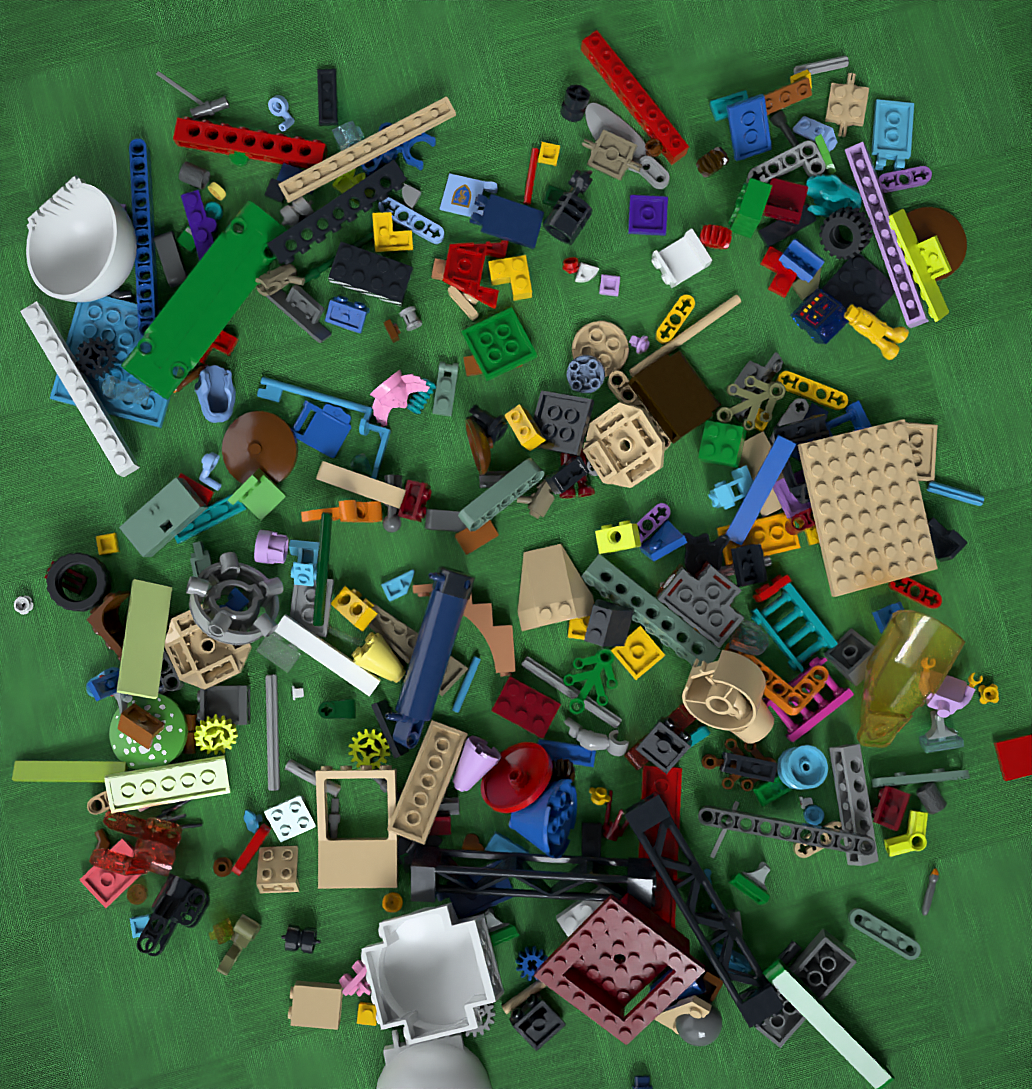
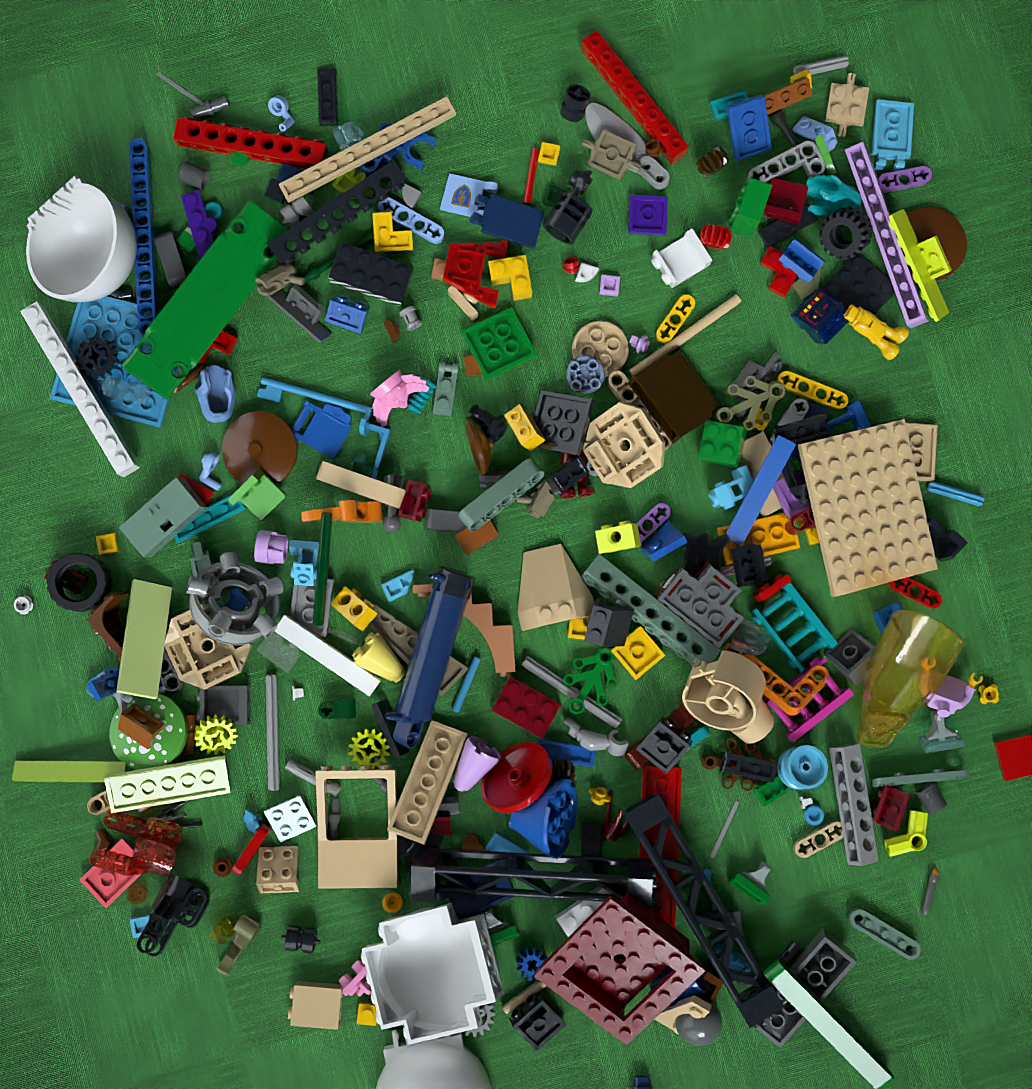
light yellow tile [208,182,226,201] -> none
dark grey beam [698,805,876,856] -> none

